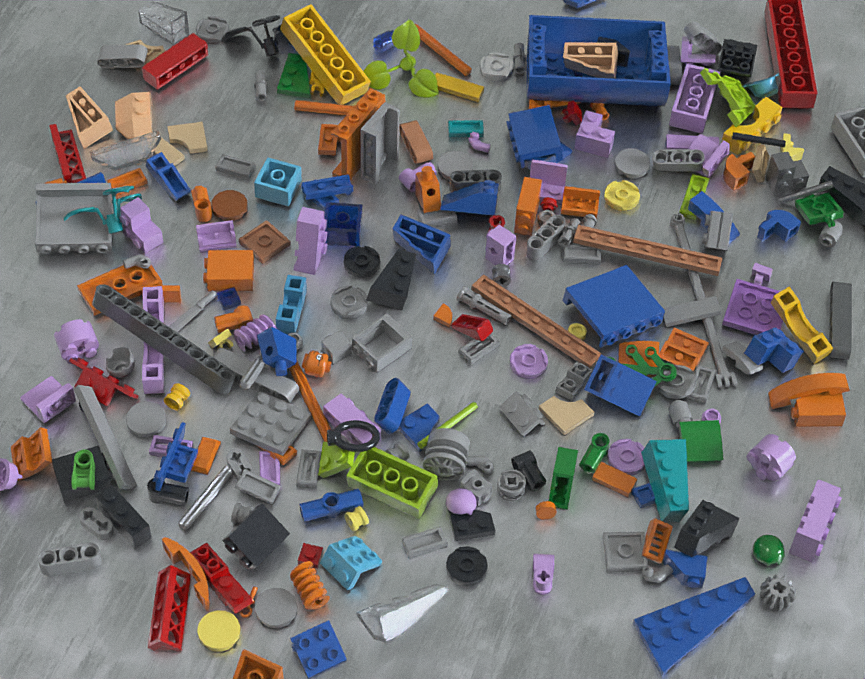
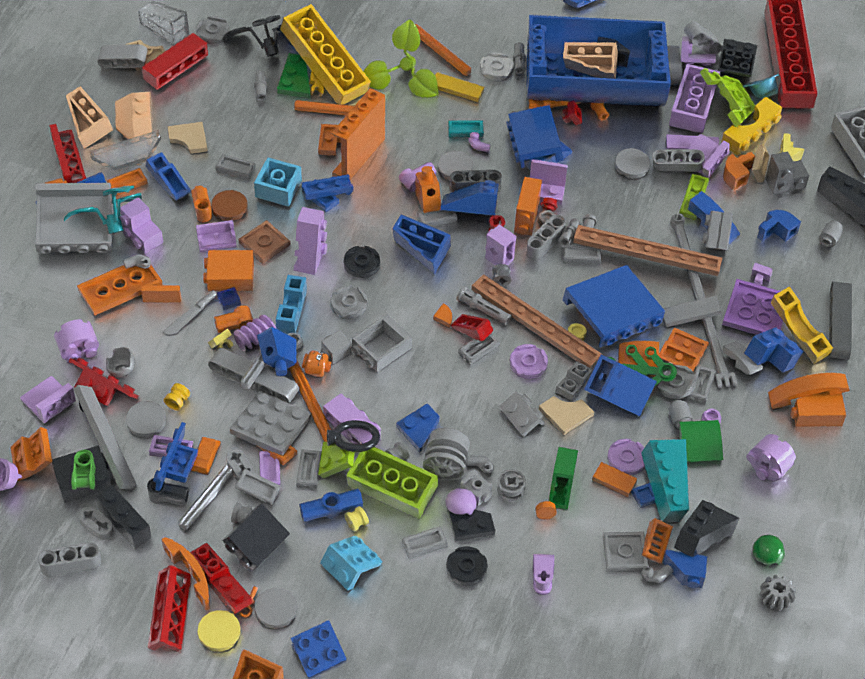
dark grey beam [92,284,235,394] -> none
lavender arch [142,286,164,394] -> none
tan tile [147,137,185,166] -> none
orange piece [290,561,330,610] -> none
red plate [298,543,324,569] -> none
clear blue brick [324,202,363,247] -> none
clear wedge [356,584,448,643] -> none
light grey panel [361,102,400,185] -> none
black wedge [366,249,416,310] -> none
clear blue brick [373,30,394,53] -> none
blue beam [374,378,411,434] -> none
nougat beam [399,120,433,164] -> none
lime bar [417,402,478,449] -> none
black piece [511,450,546,491] -> none
orange bracket [561,186,600,219] -> none
lavender brick [575,111,615,158] -> none
green piece [579,433,610,474] -> none
light yellow tile [604,180,640,211] -> none
blue wing [633,577,755,676] -> none
black bar [732,132,786,148] -> none
flat silver bar [779,181,833,204] -> none
lavender wedge [789,480,842,562] -> none
green plate [795,193,844,227] -> none

